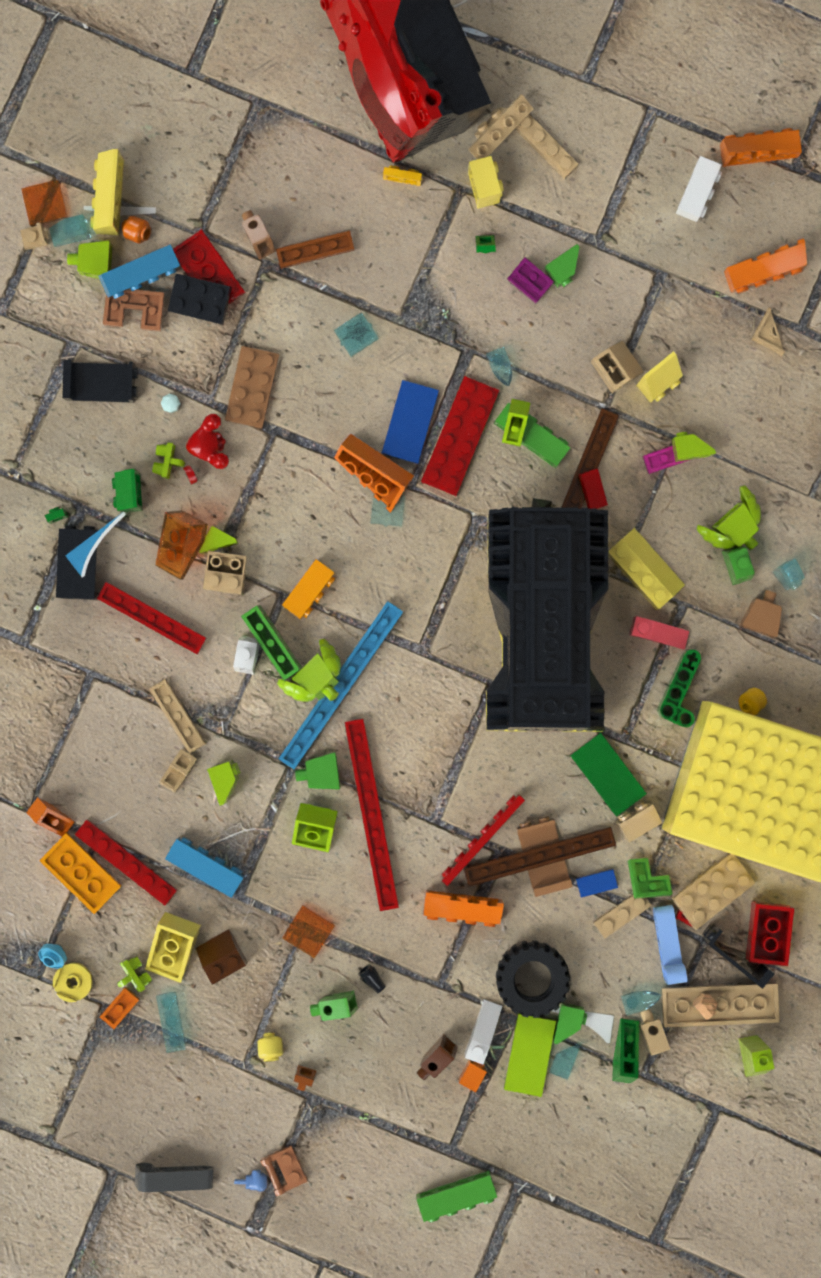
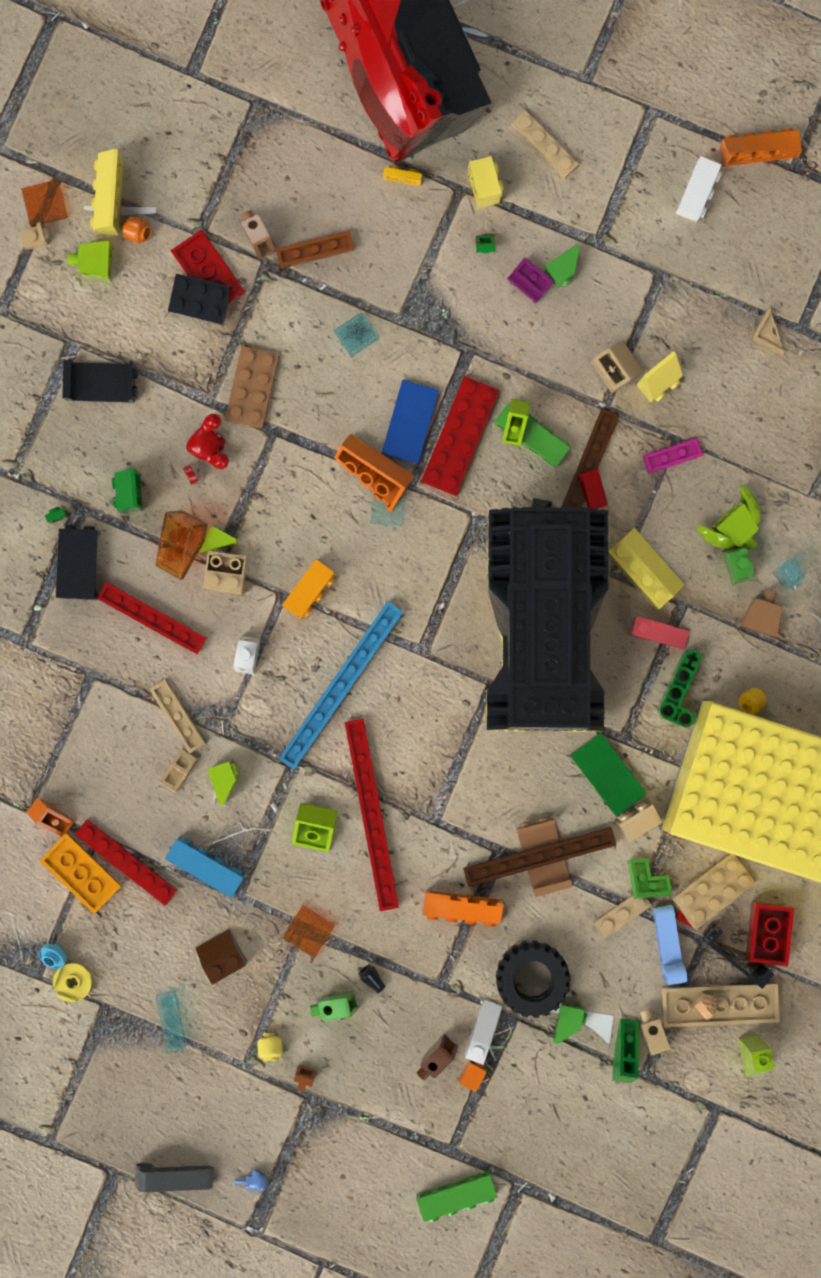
clear light blue slope [49,214,91,247] -> none
dark azure sticker [65,512,126,577] -> none
dark azure brick [98,244,180,299] -> none
orange plate [100,987,140,1029] -> none
nougat plate [103,289,165,332] -> none
lime hips [117,957,152,993] -> none
light yellow slope [145,912,201,983] -> none
lime hips [152,442,185,479] -> none
light aqua tile [161,394,181,414] -> none
bright green brick [241,605,302,680] -> none
nougat plate [260,1145,308,1196] -> none
lime torso [277,638,341,702] -> none
bright green torso [295,752,340,790] -> none
red plate [441,794,525,886] -> none
tan bracket [468,94,534,160] -> none
clear light blue plate [486,347,512,386] -> none
lime tile [504,1013,556,1097] -> none
clear light blue tile [549,1044,580,1080] -> none
blue tile [576,869,618,898] -> none
clear light blue plate [621,990,661,1015] -> none
lime slope [672,432,716,462] -> none
orange wedge [724,238,807,294] -> none

